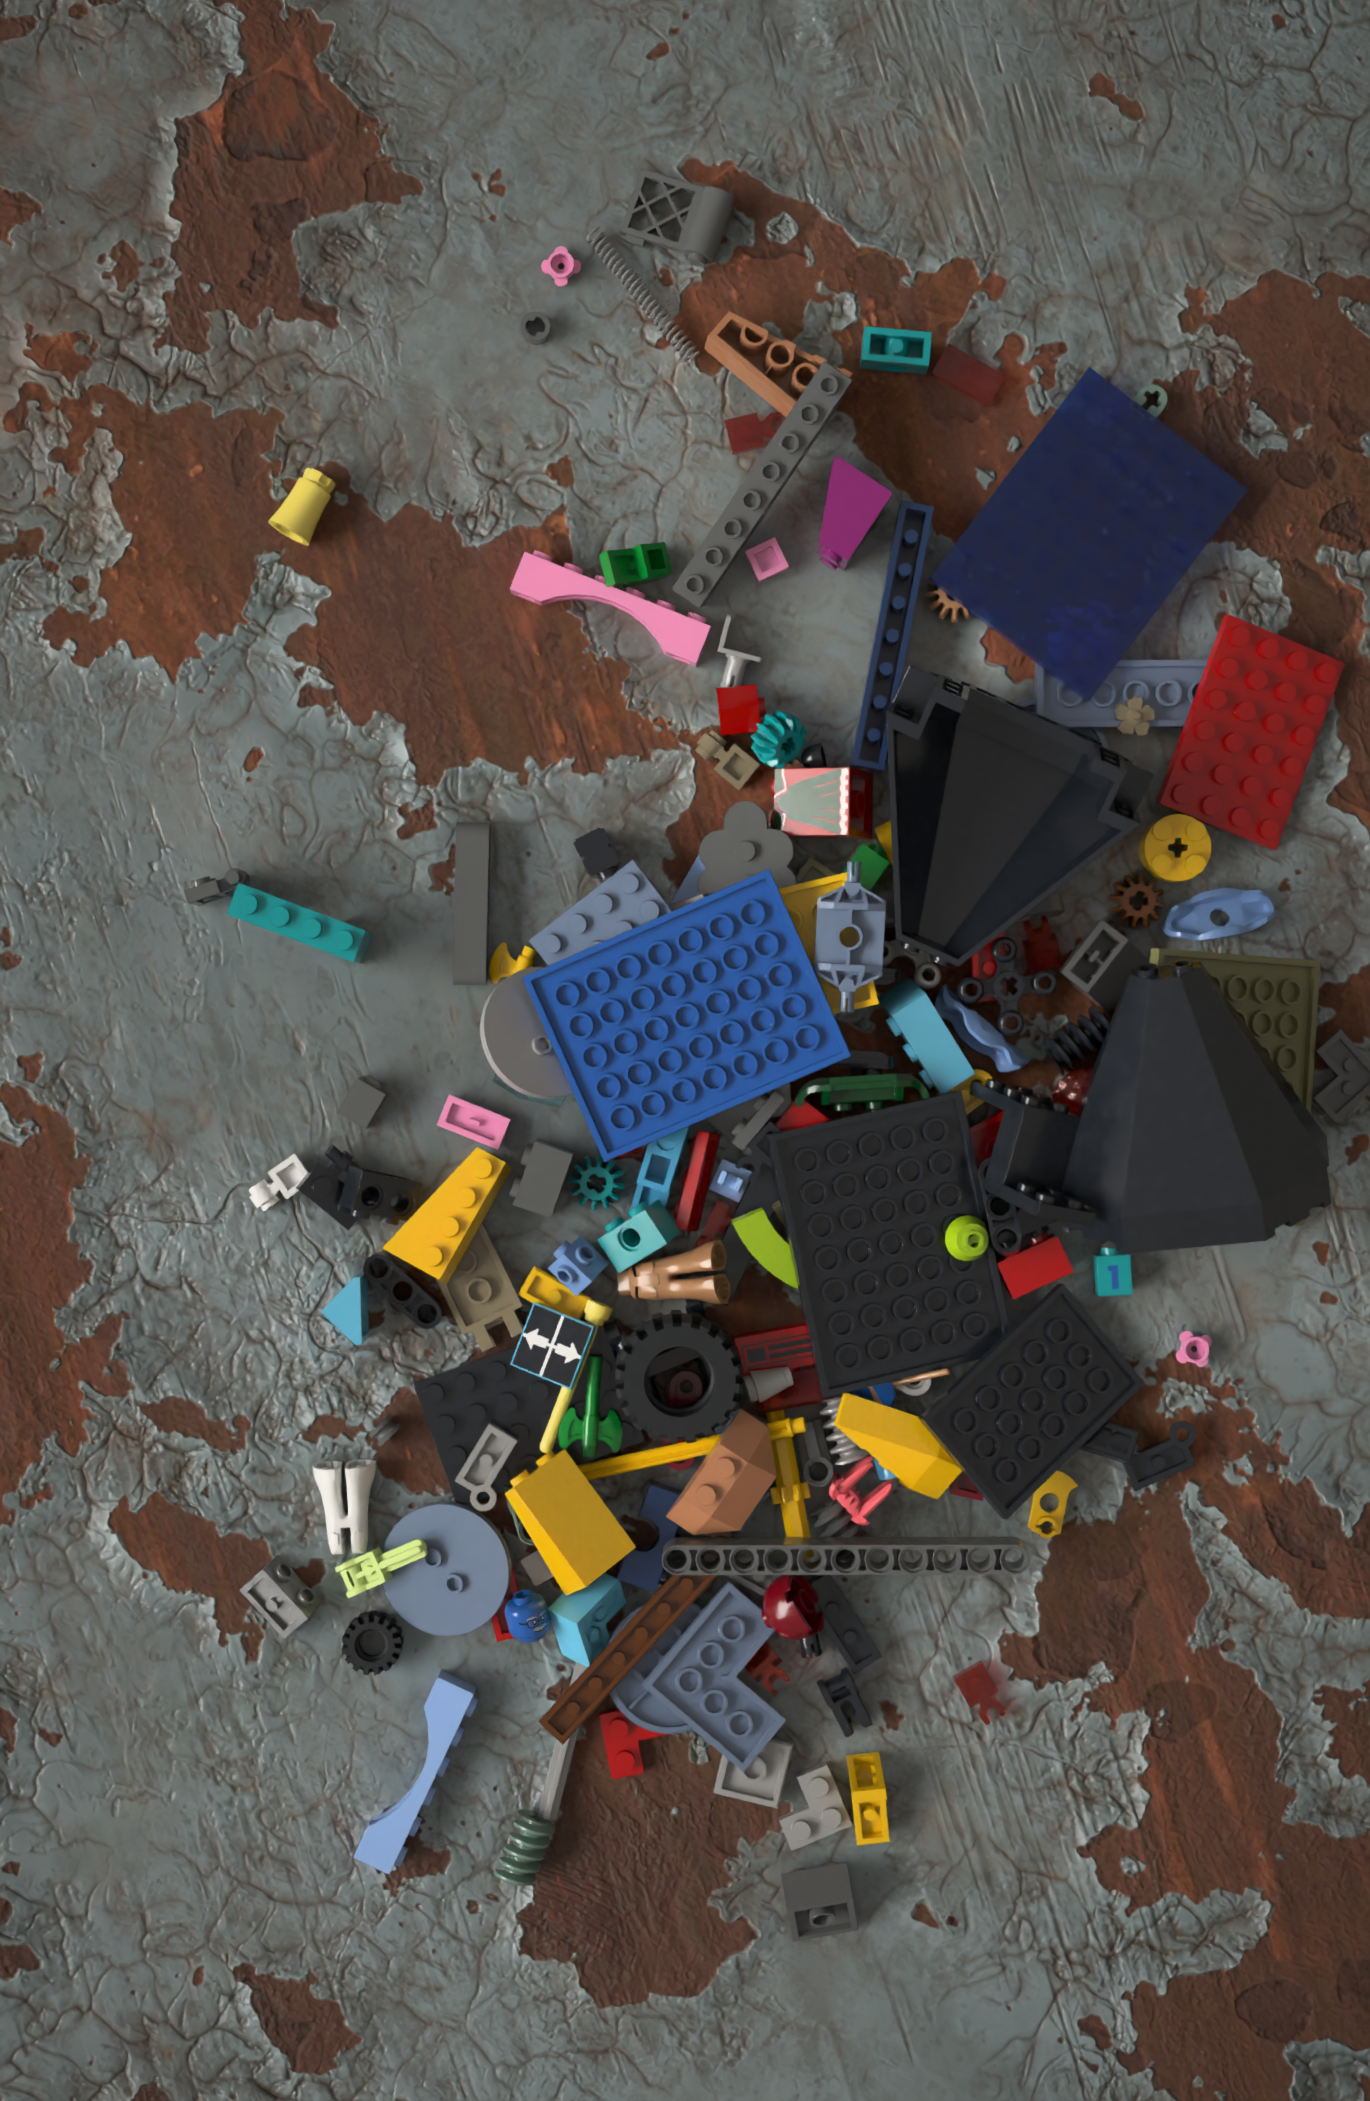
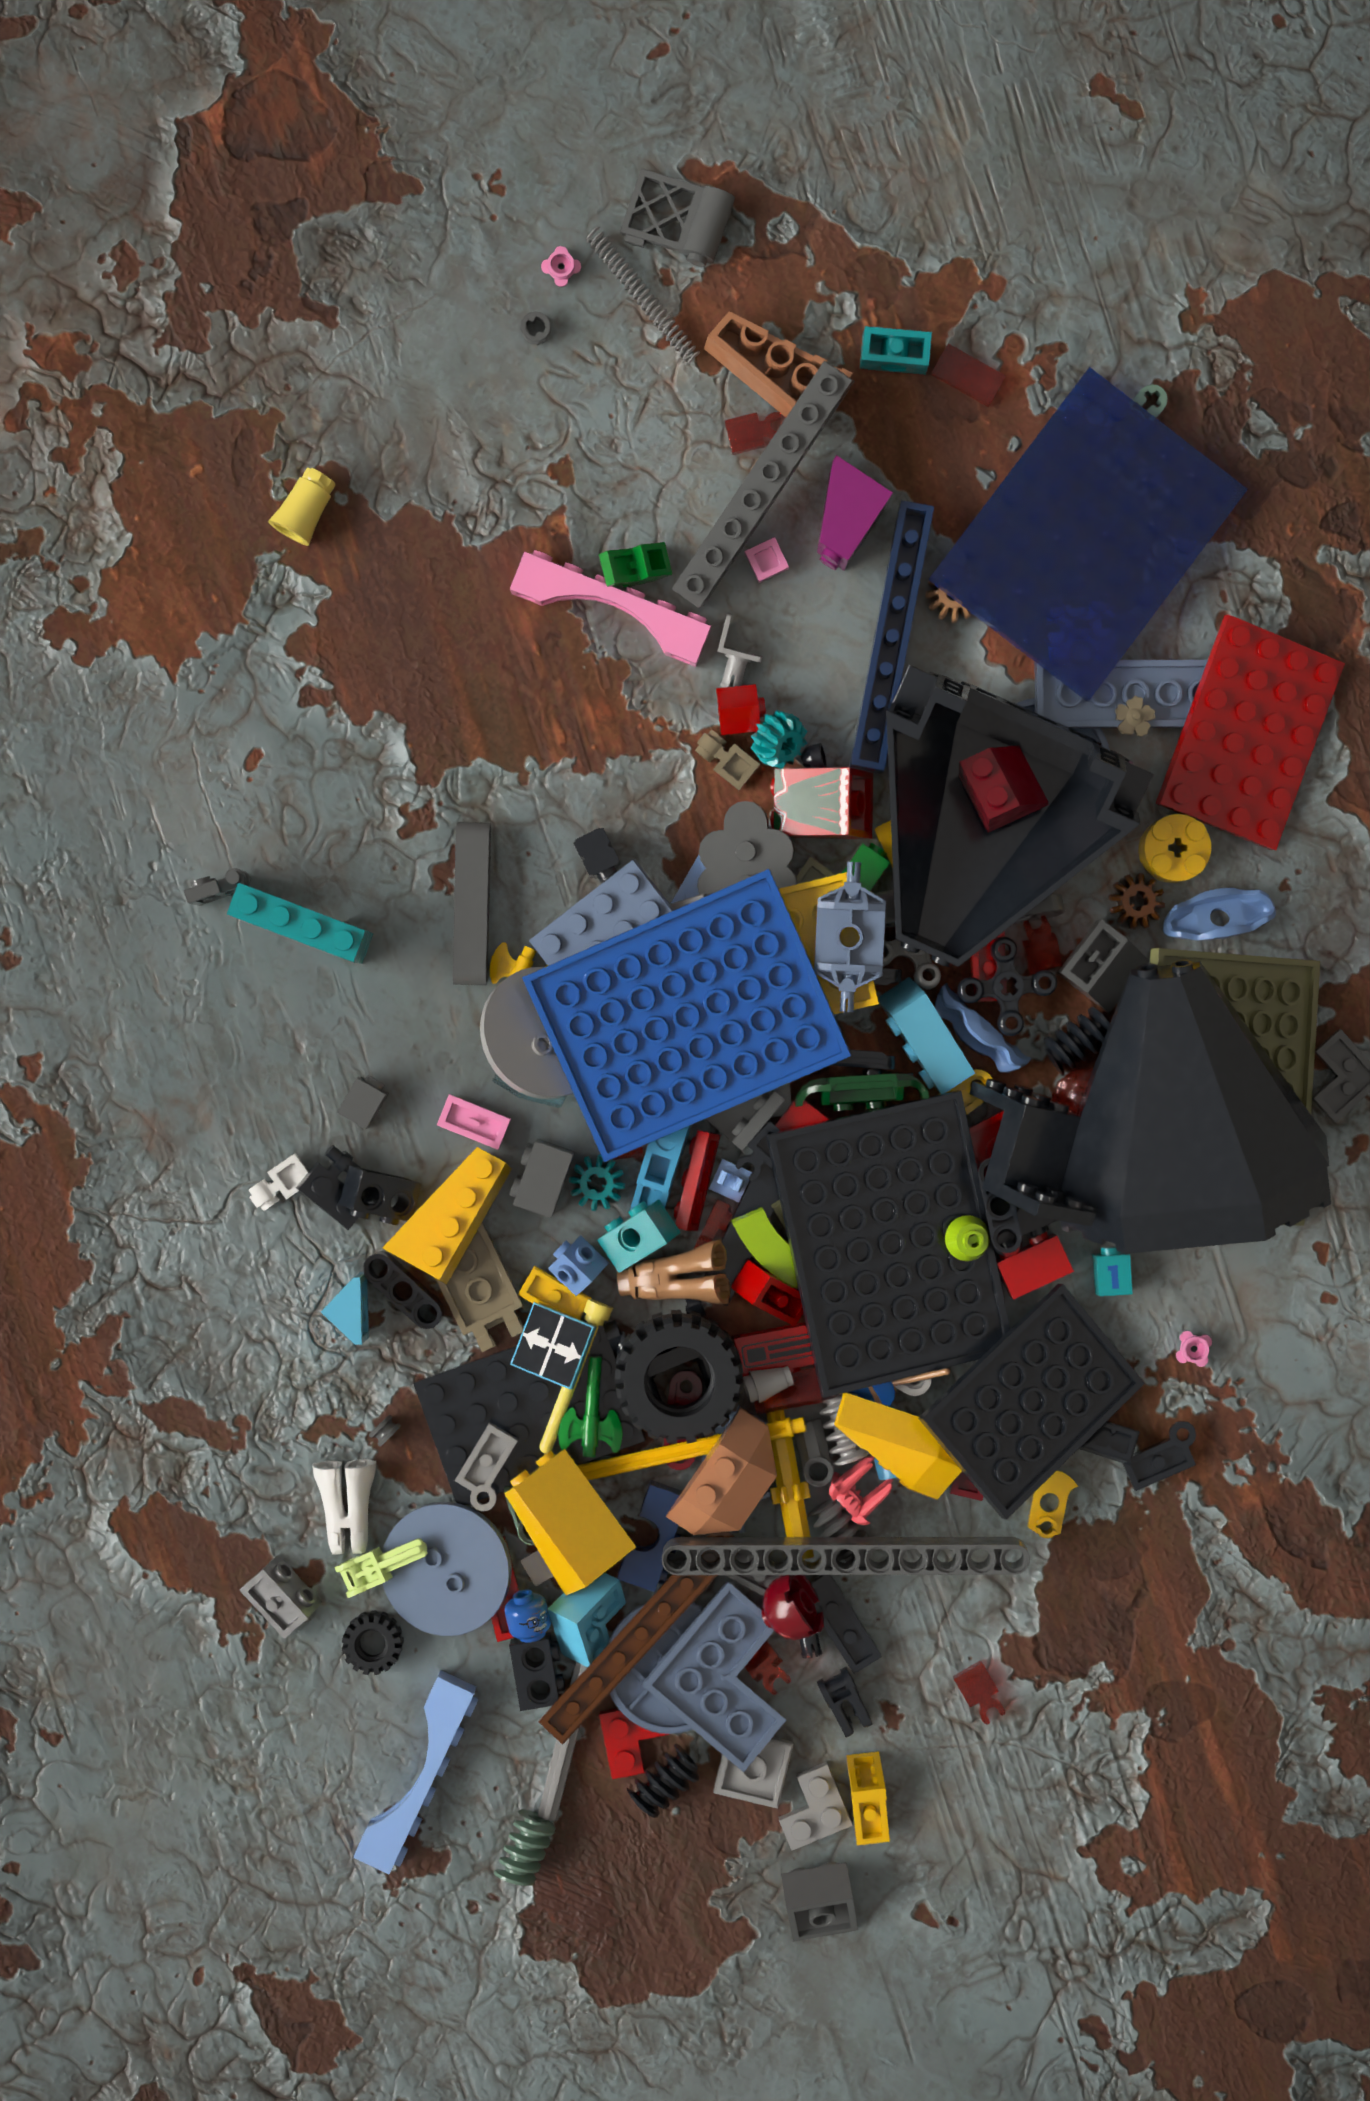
none -> black brick [509,1632,566,1711]
none -> black piece [627,1743,699,1818]
none -> red brick [730,1259,803,1326]
none -> dark red slope [958,746,1049,833]

